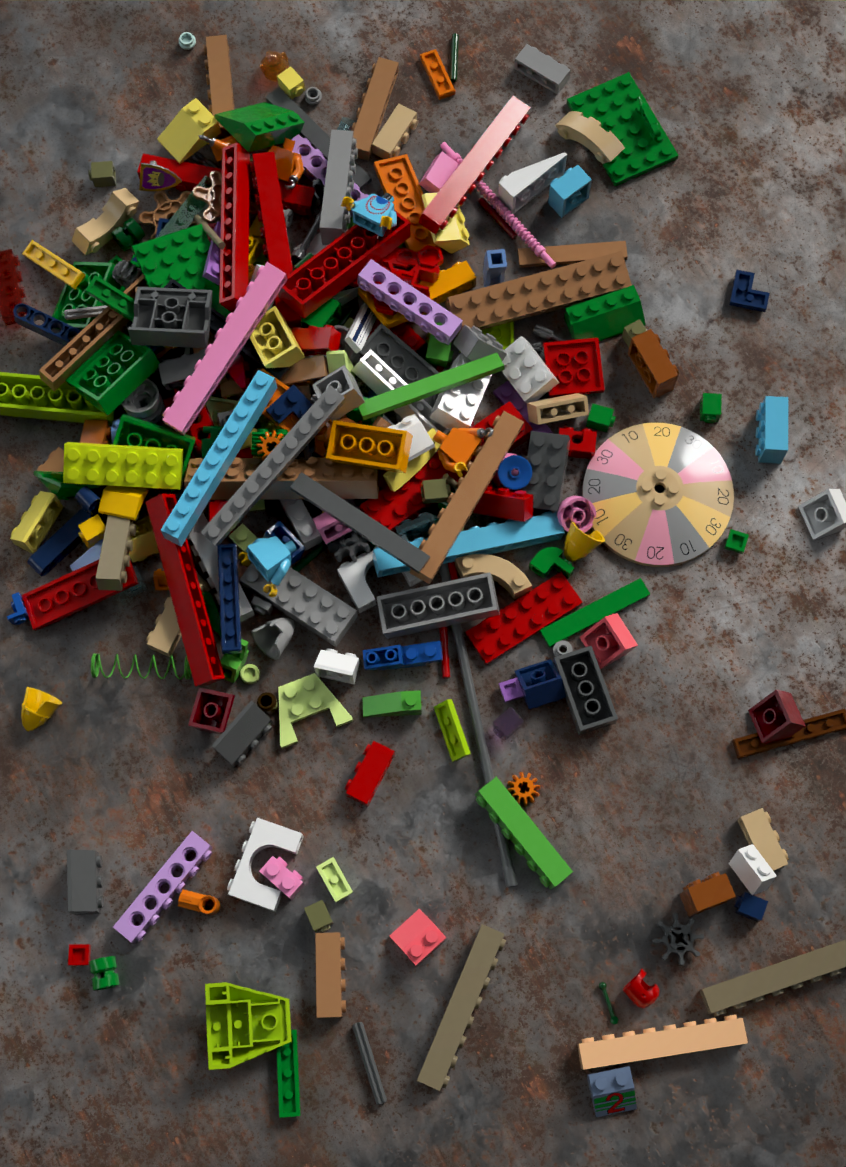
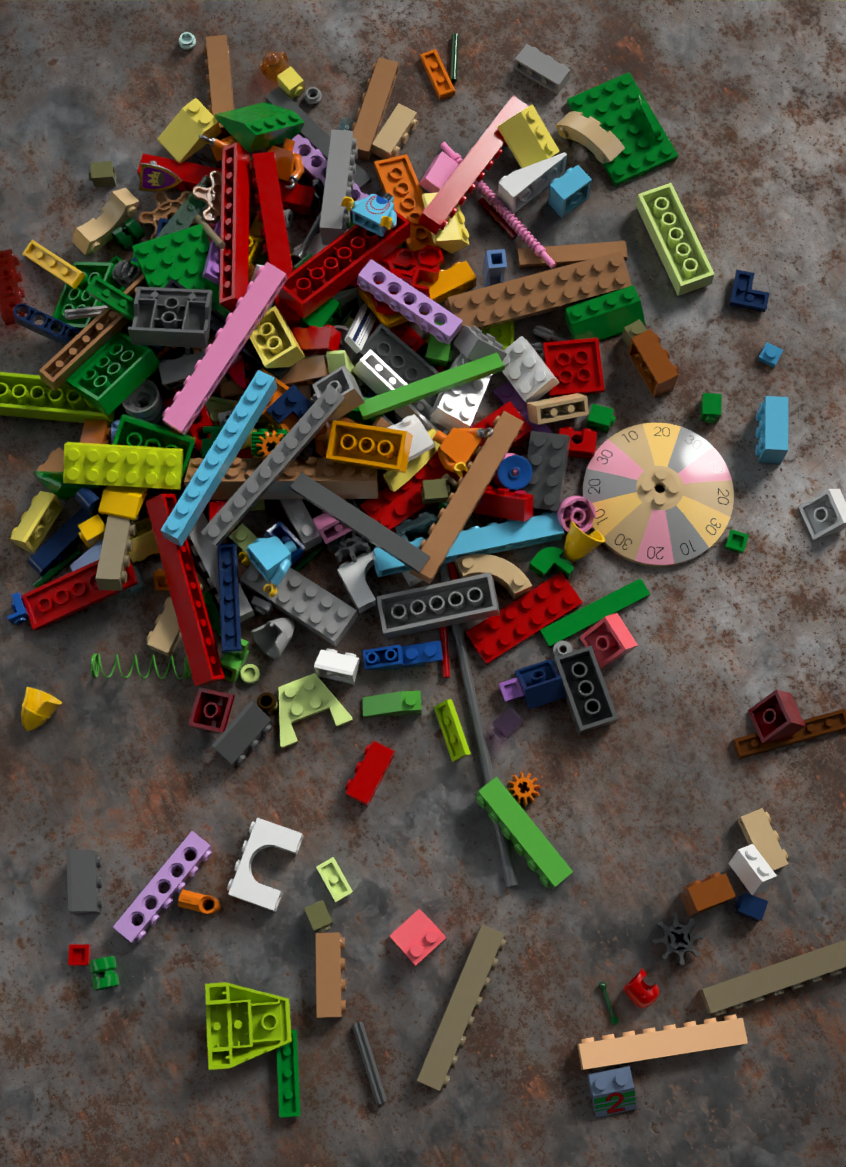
bright pink brick [259,856,304,900] -> none
none -> dark green bar [33,548,82,588]
none -> light yellow slope [497,104,560,168]
none -> yellowish green brick [636,183,715,296]
none -> dark azure plate [758,342,783,368]

